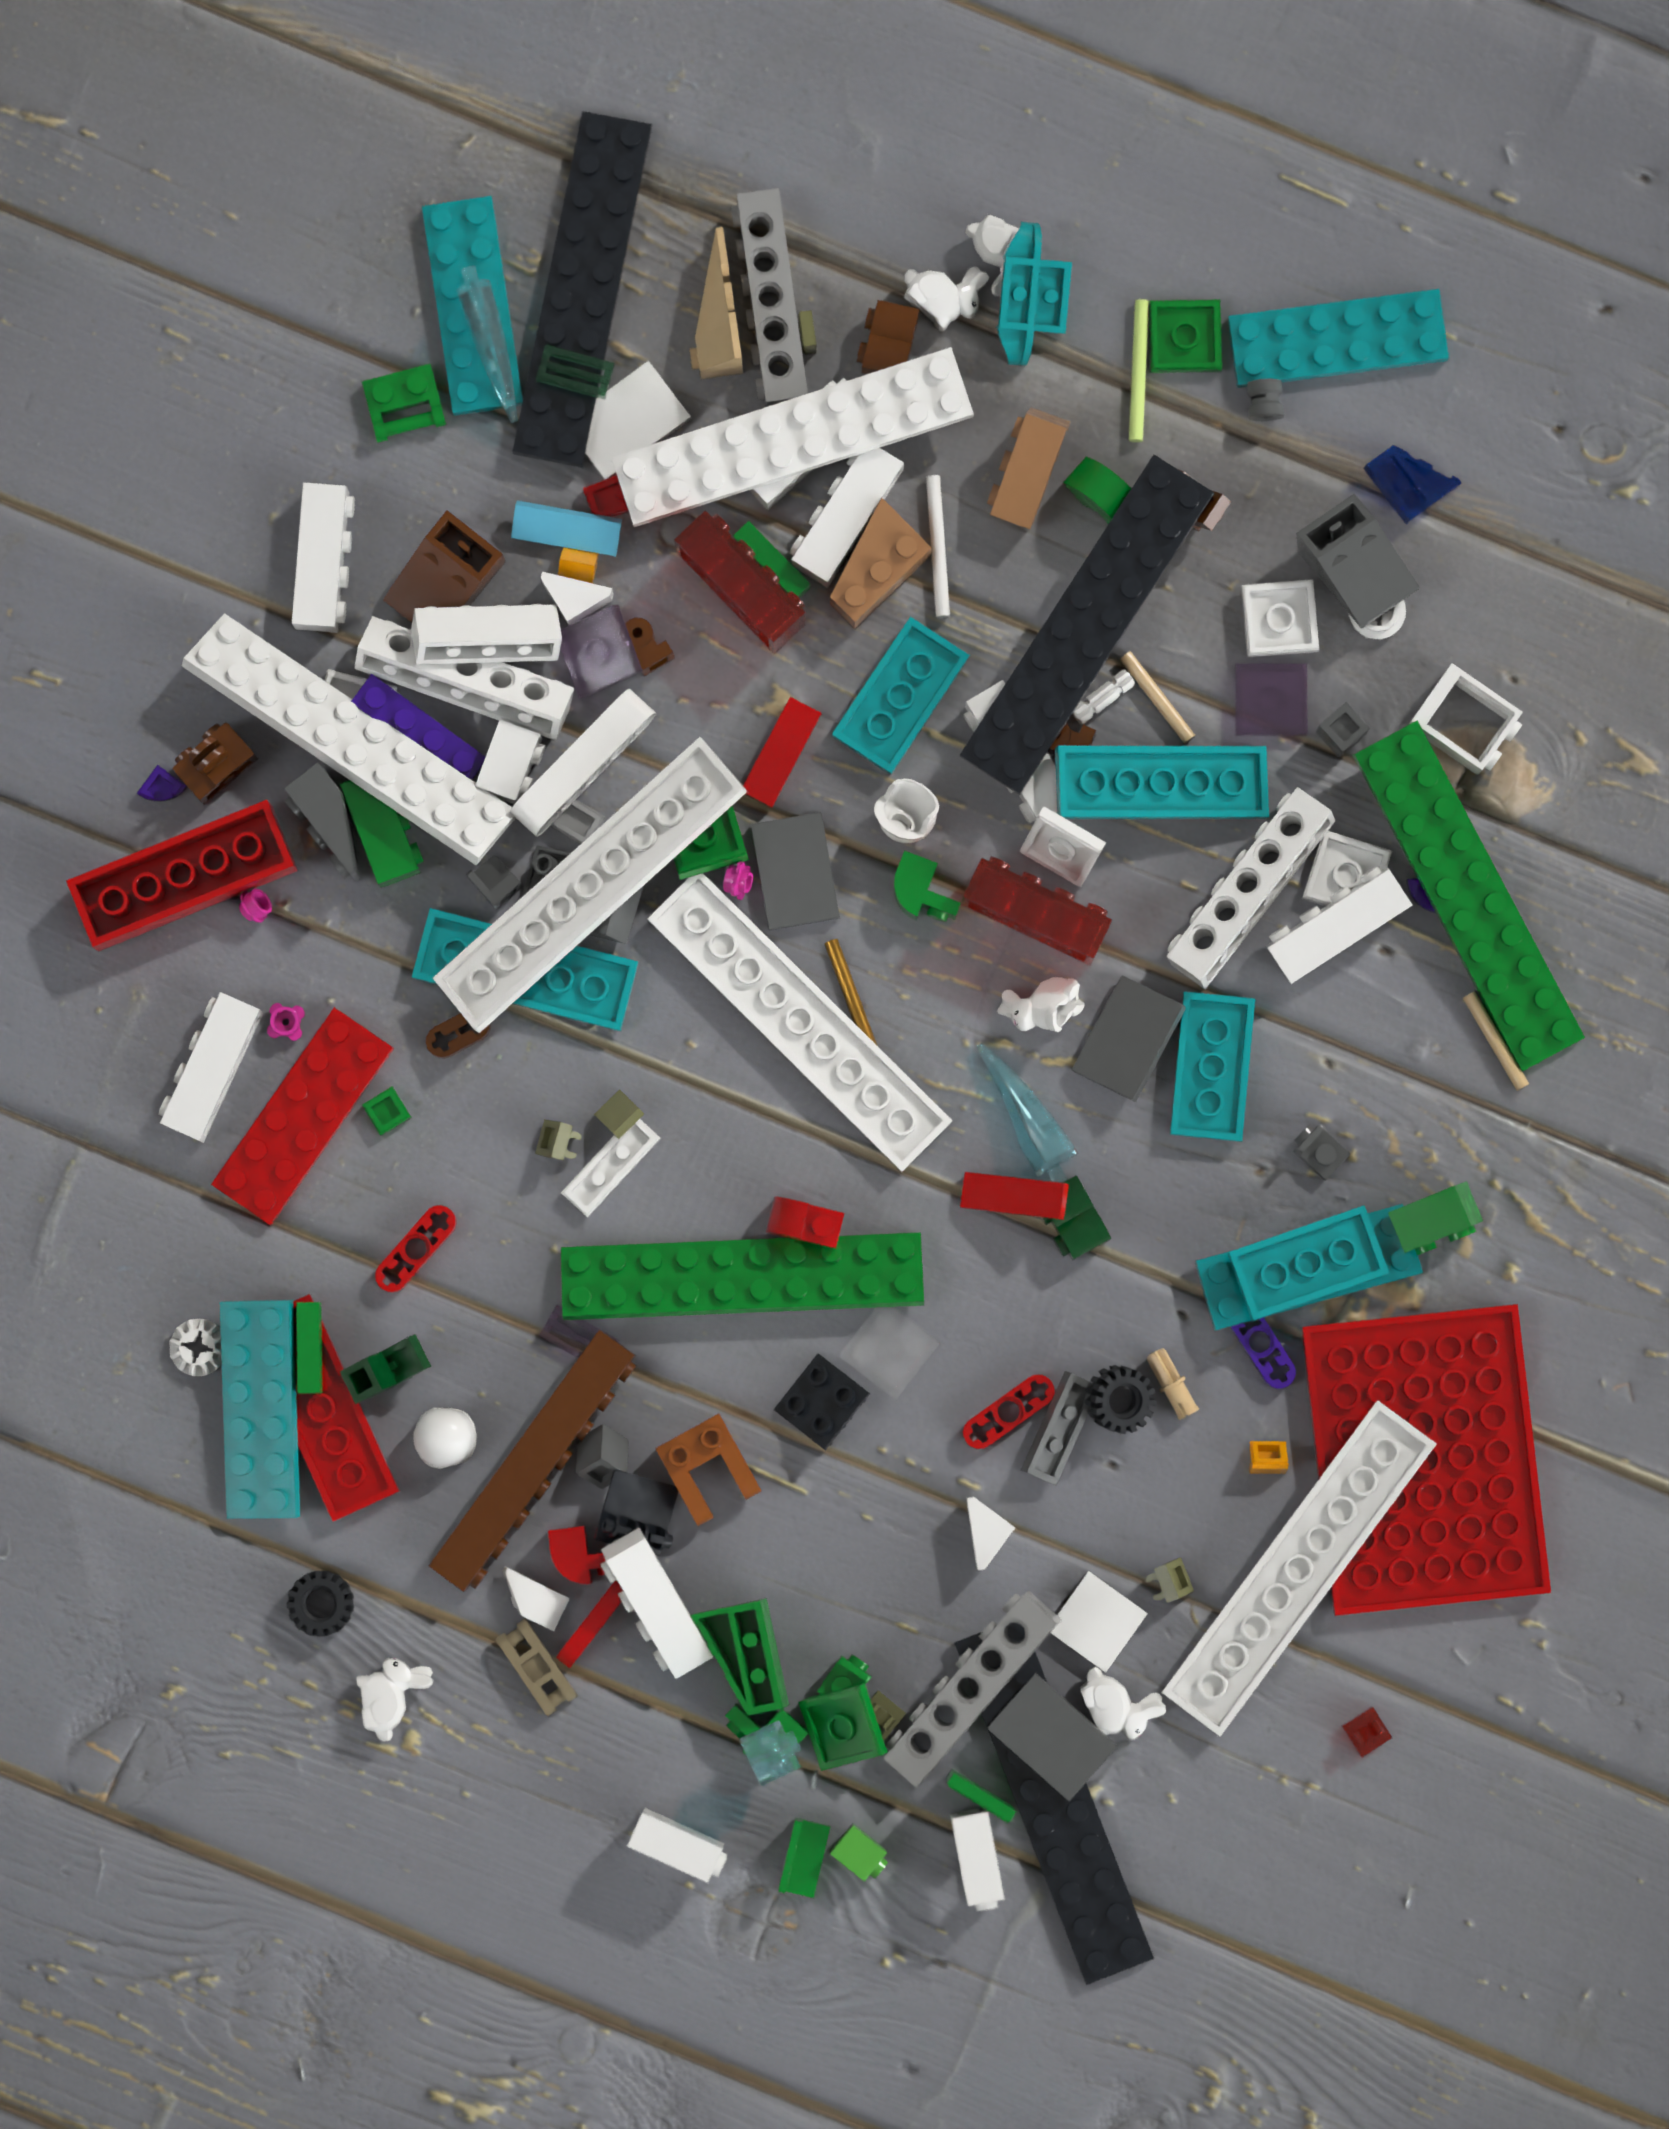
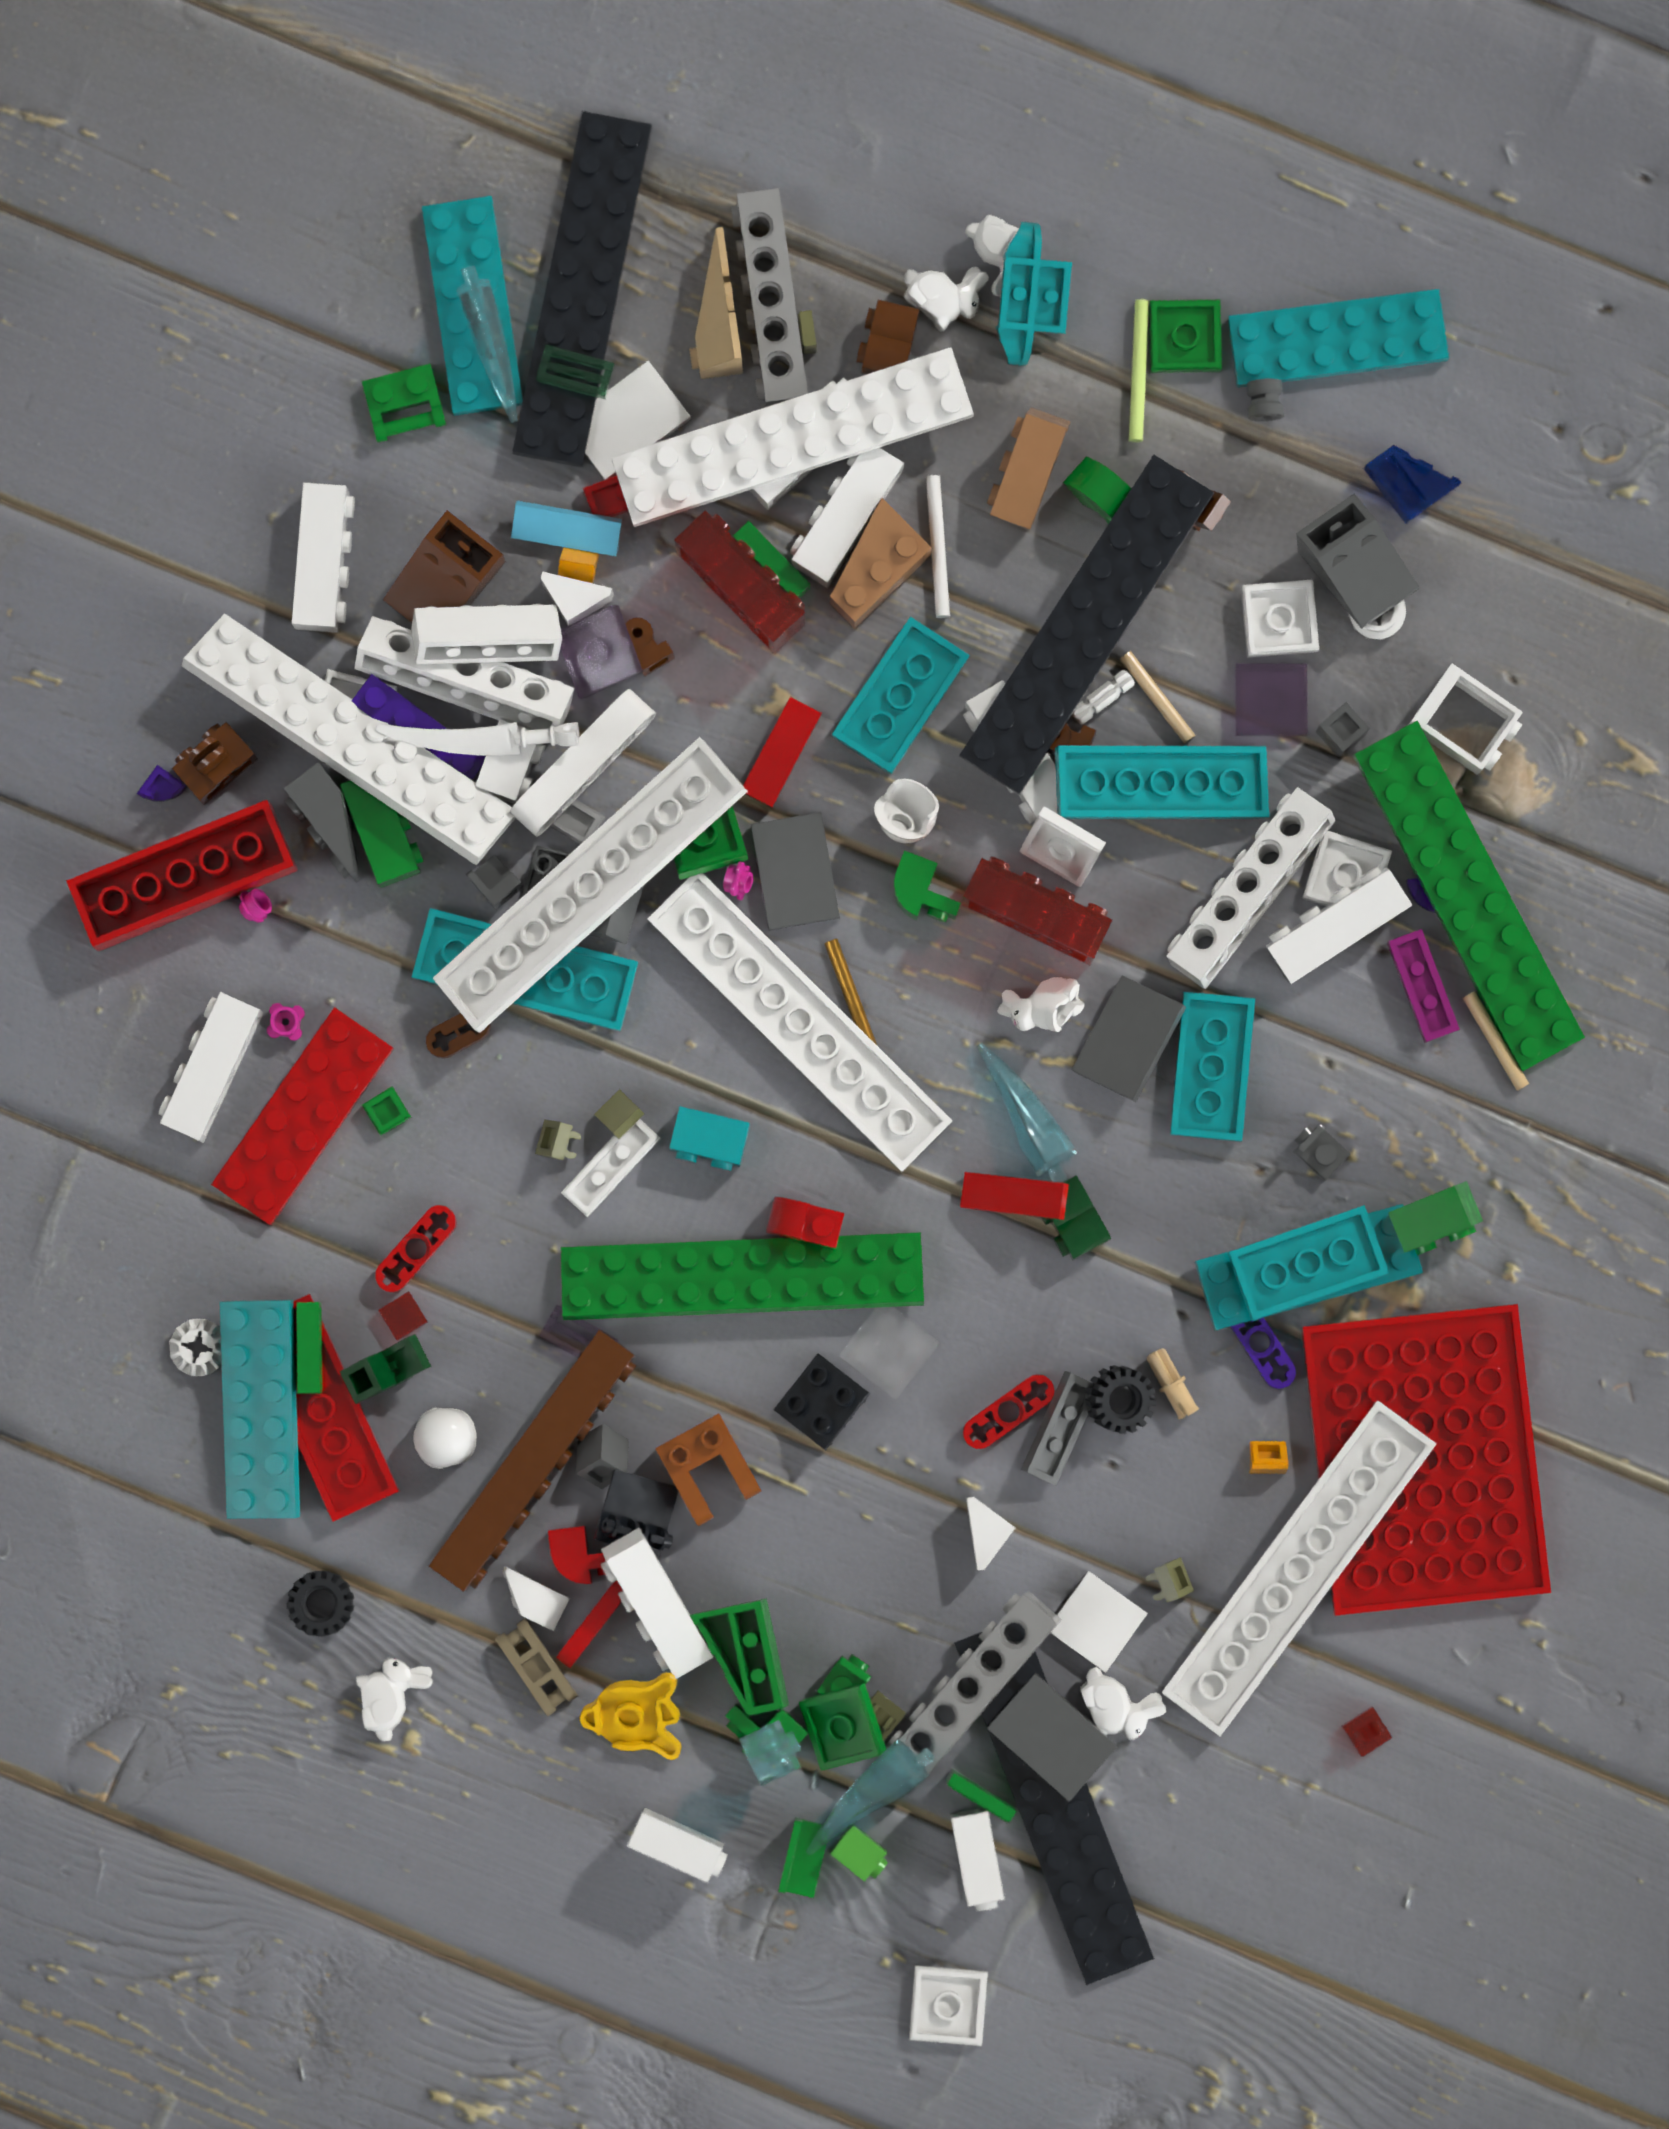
none -> white sword [376,722,580,756]
none -> clear red tile [378,1291,428,1341]
none -> yellow tile [580,1672,682,1760]
none -> teal brick [670,1106,750,1171]
none -> clear light blue piece [806,1739,934,1855]
none -> white tile [909,1965,988,2046]
none -> magenta plate [1387,929,1460,1043]

